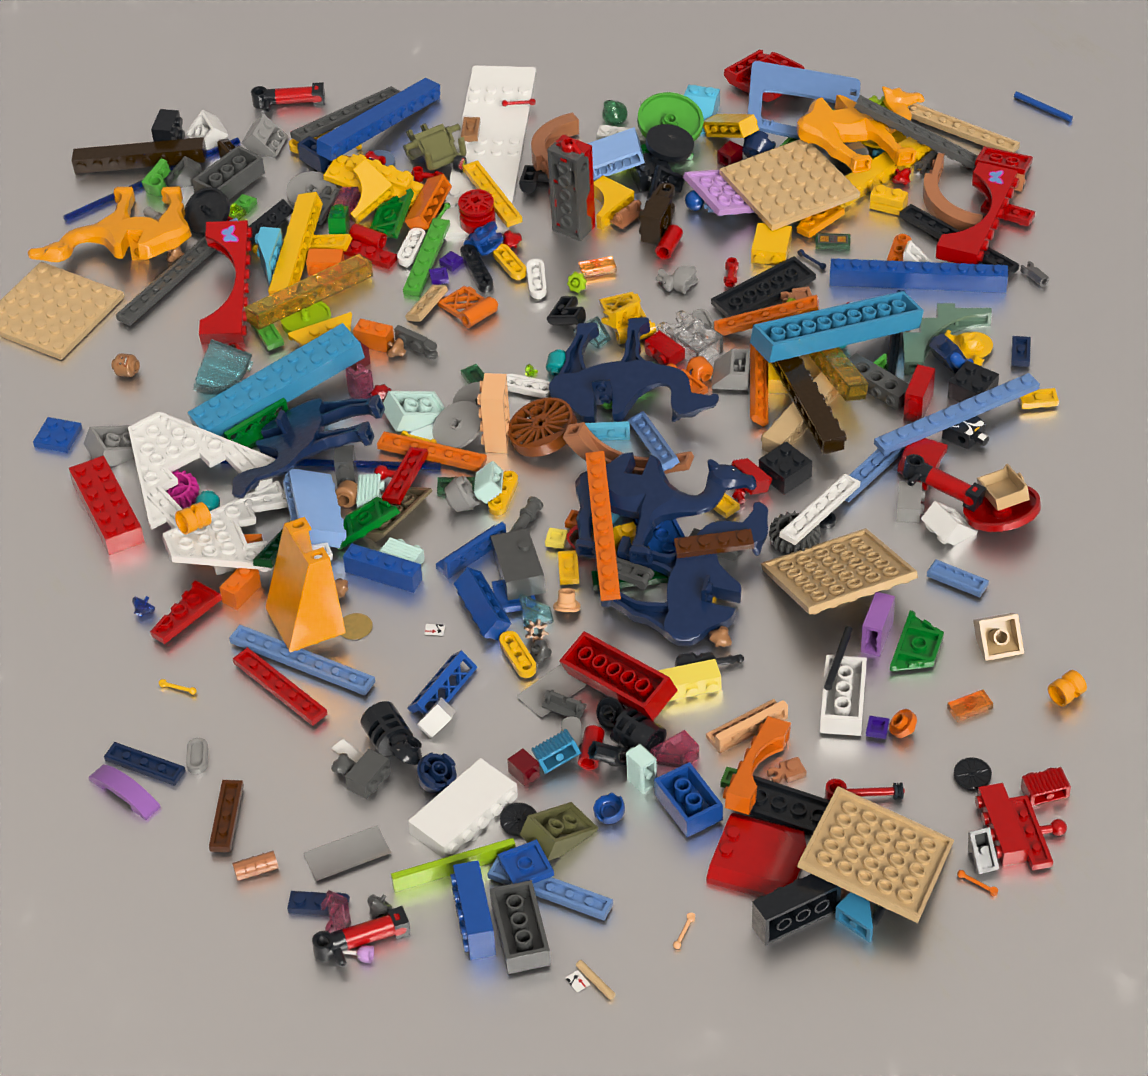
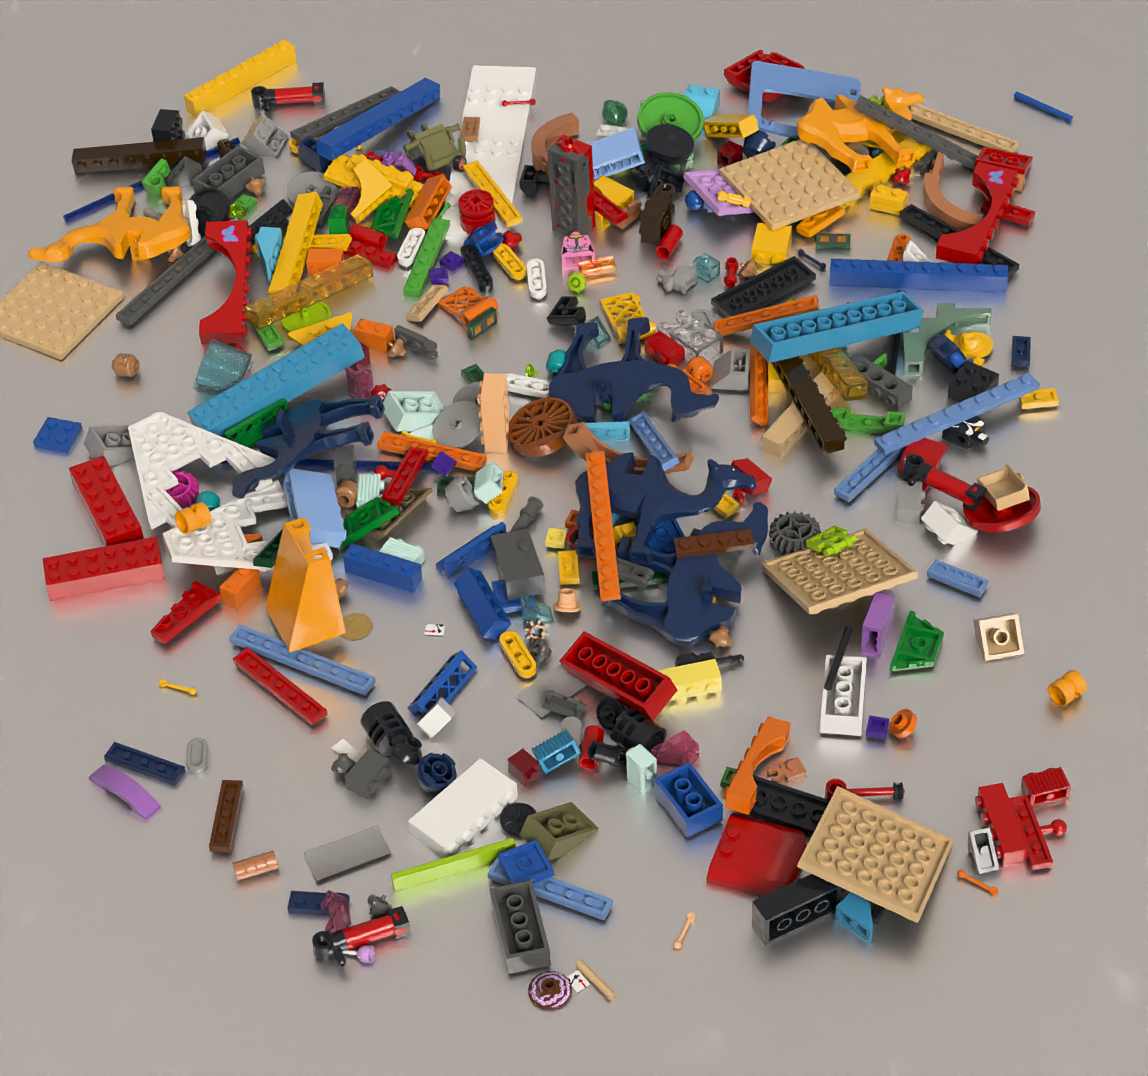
clear blue piece [132,596,155,617] -> none
blue brick [450,860,496,960] -> none
blue hair [593,793,625,824] -> none
yellow hinge [601,298,640,329] -> none
light nougat fence [706,699,788,753] -> none
black brick [759,441,812,495] -> none
white tile [779,474,860,545] -> none
nougat plate [780,286,812,303] -> none
black tile [819,512,836,529] -> none
red brick [903,364,935,422] -> none
clear orange plate [947,690,993,722] -> none
black wheel [954,757,992,790] -> none
flat silver bar [1020,261,1049,287] -> none
none -> red brick [42,536,165,601]
none -> white plate [182,199,201,247]
none -> yellow brick [184,39,296,118]
none -> medium nougat piece [246,177,265,196]
none -> medium lavender cylinder [381,151,417,176]
none -> dark purple plate [431,451,457,477]
none -> tile [466,307,497,340]
none -> dish [528,971,572,1010]
none -> bright pink torso [561,232,595,268]
none -> red tile [594,189,628,226]
none -> clear light blue brick [693,252,720,283]
none -> yellow axle [717,191,751,208]
none -> medium nougat piece [738,259,757,278]
none -> lime plate [806,525,857,557]
none -> bright green slope [832,407,906,434]

